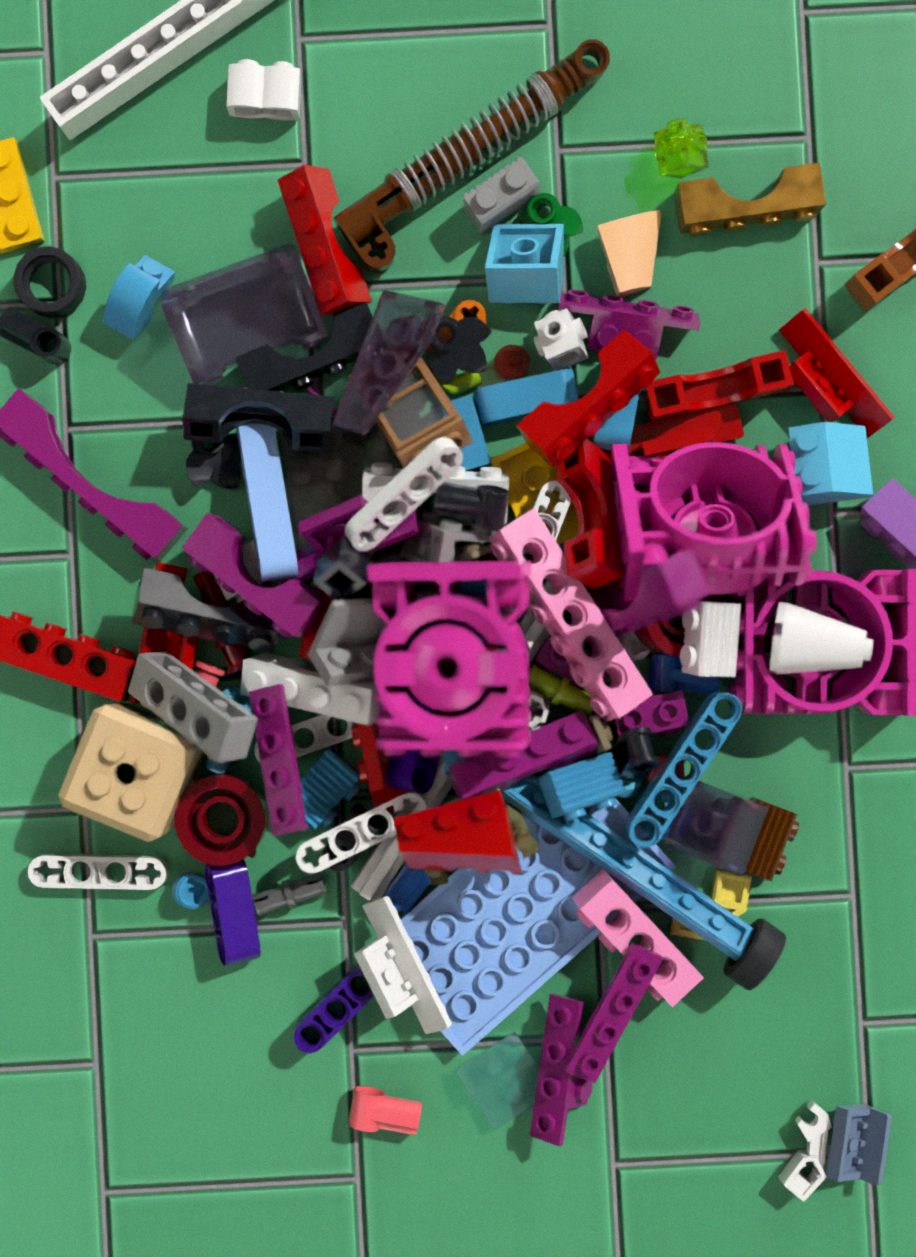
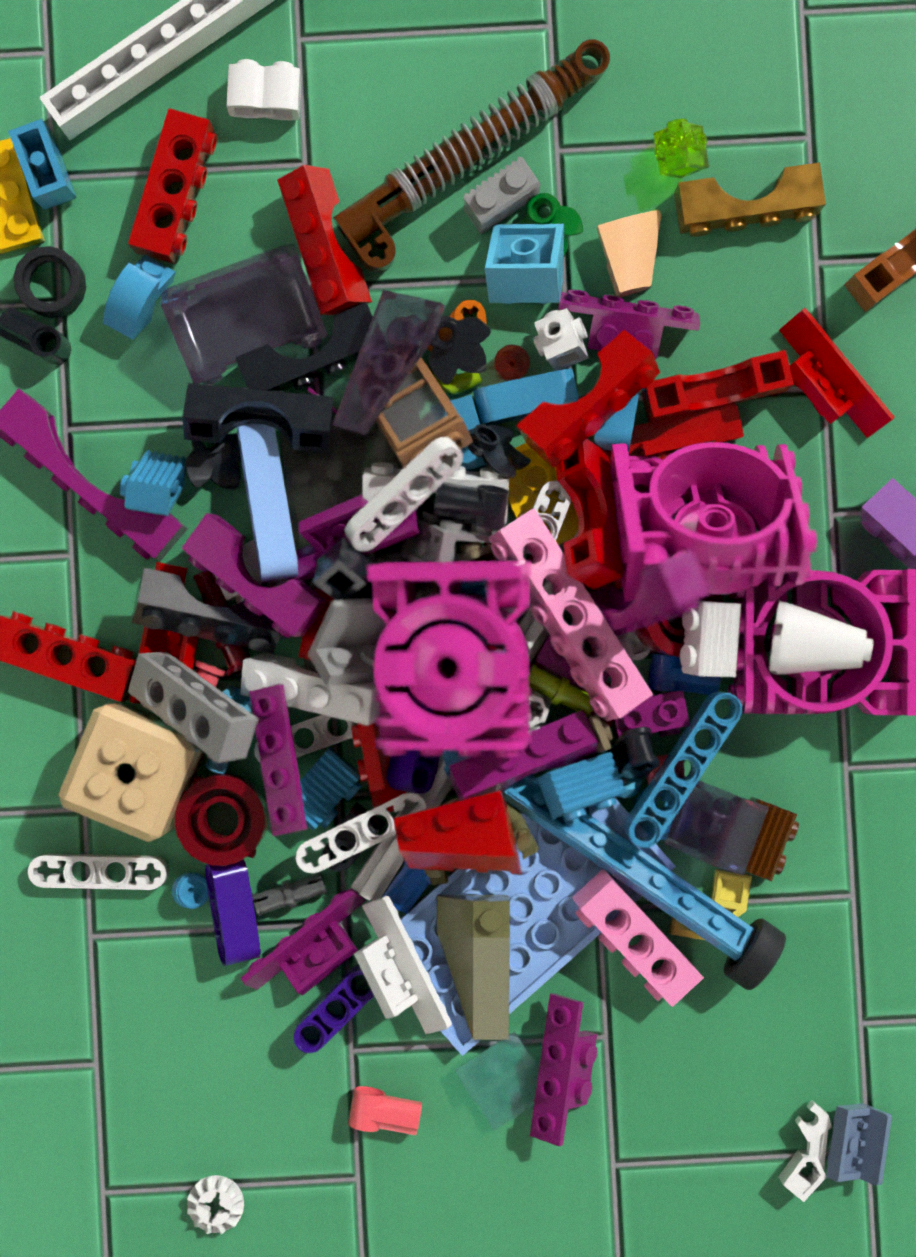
magenta bracket [563,943,664,1083] -> none
medium azure slope [789,422,874,506] -> none
none -> dark azure brick [8,119,77,210]
none -> dark azure brick [120,450,186,516]
none -> red brick [128,108,217,264]
none -> white gear [187,1175,244,1235]
none -> magenta bracket [241,888,367,995]
none -> olive wedge [437,895,510,1040]
none -> black plate [467,424,531,478]

